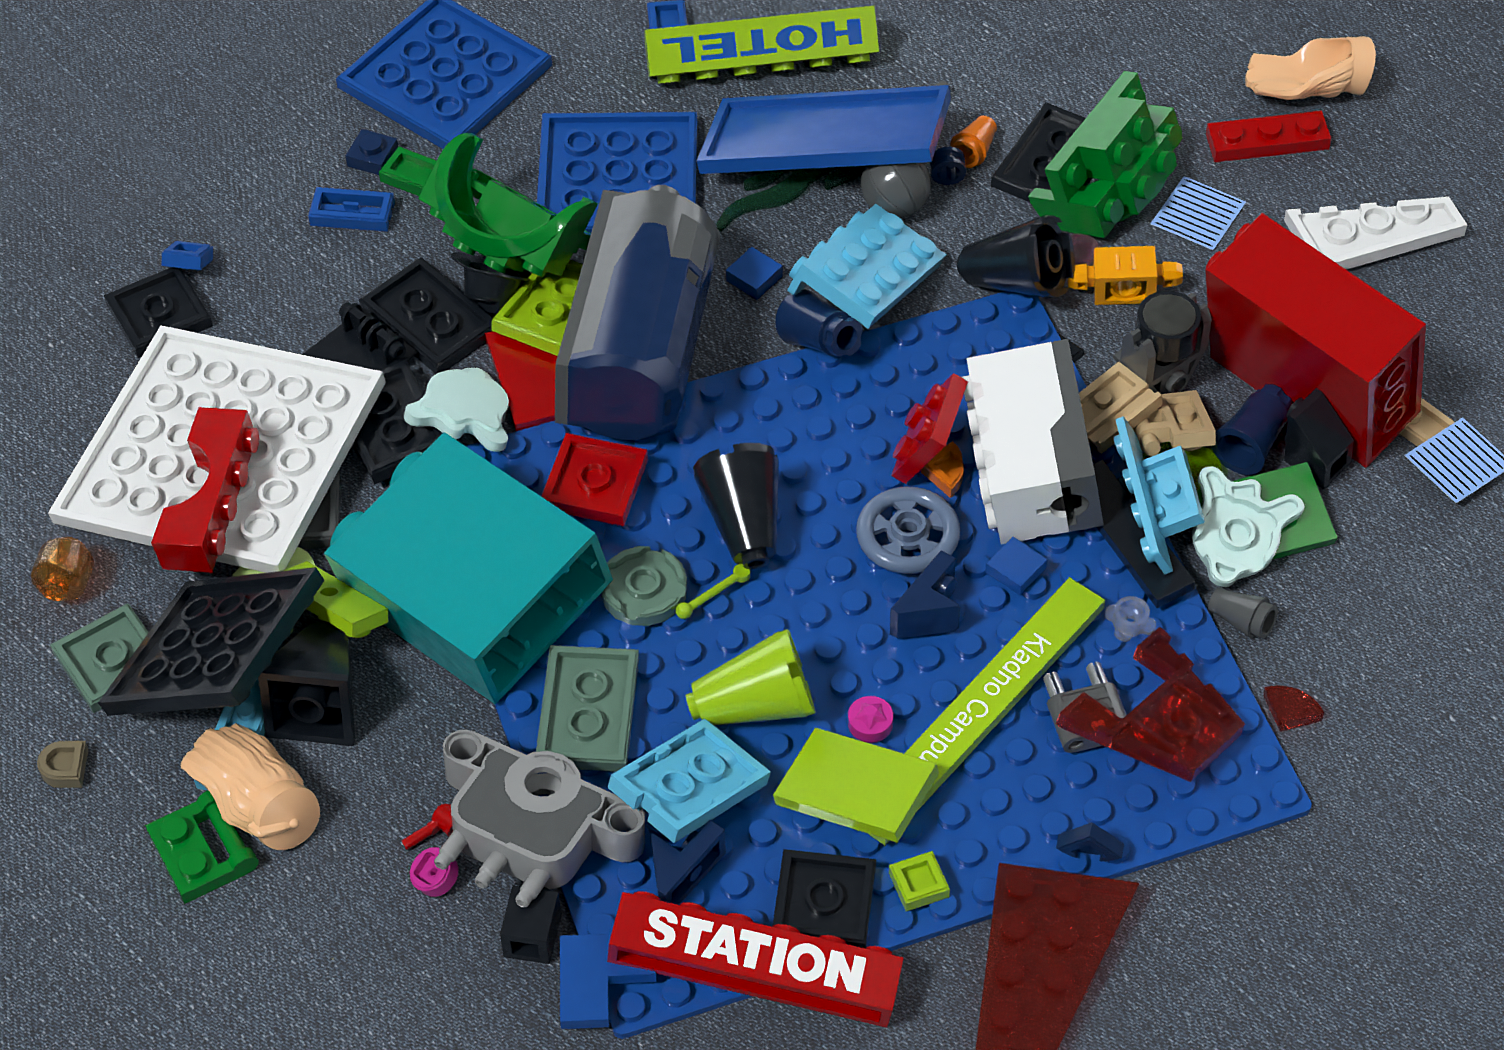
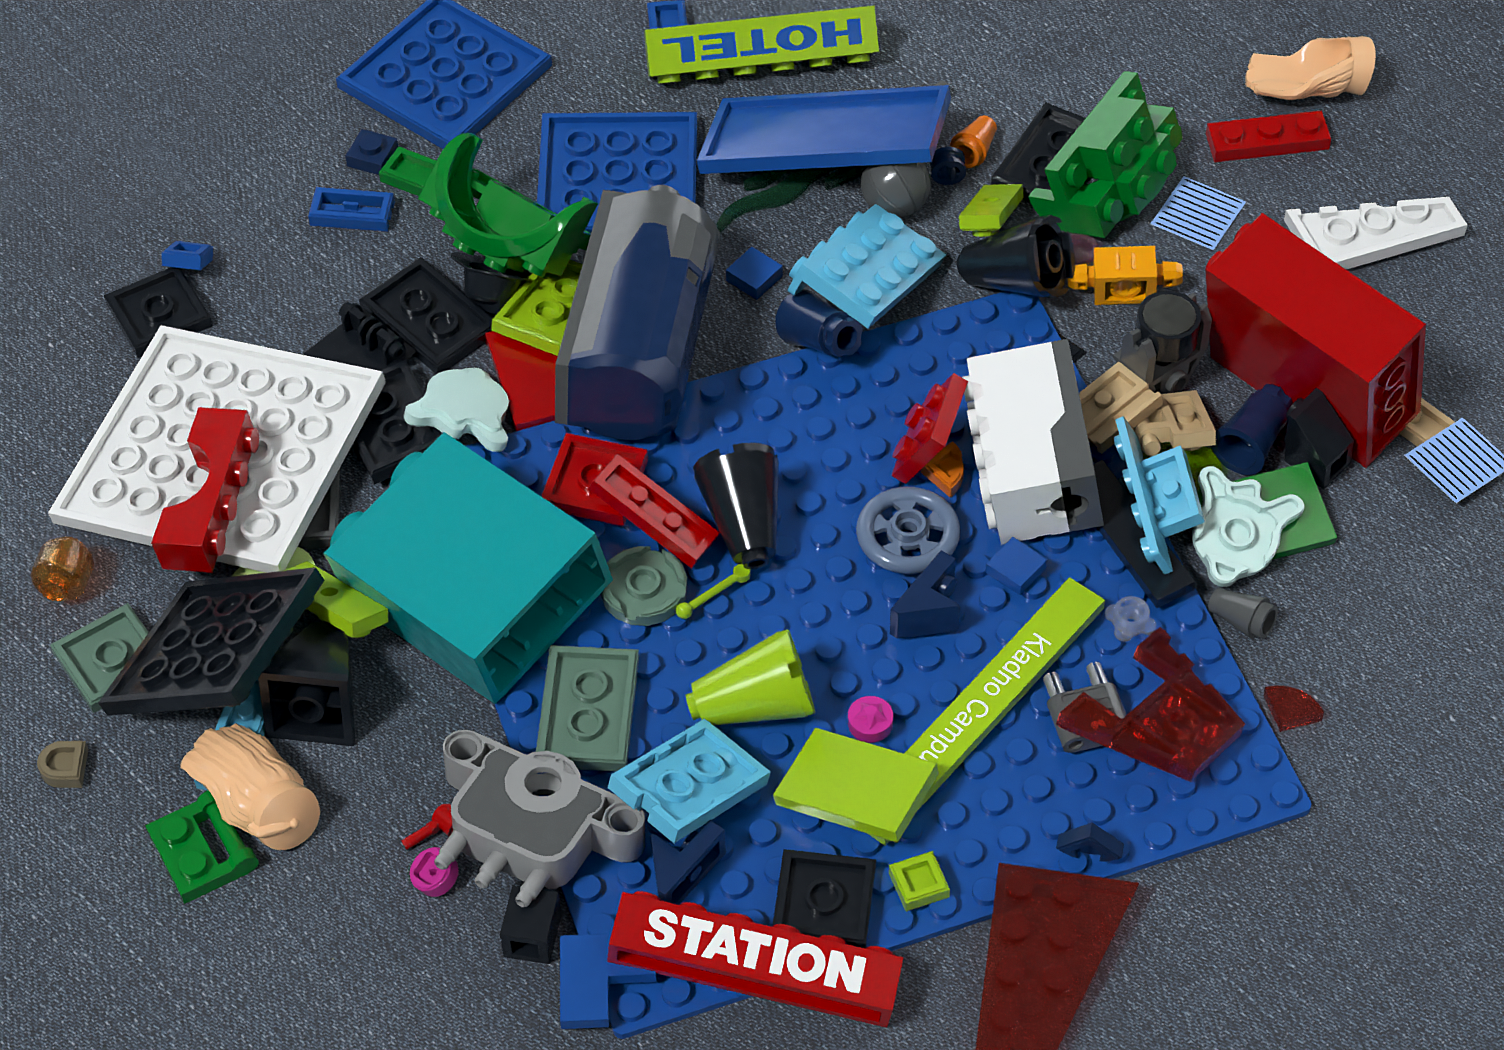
none -> red plate [589,454,720,568]
none -> lime tile [959,184,1024,237]

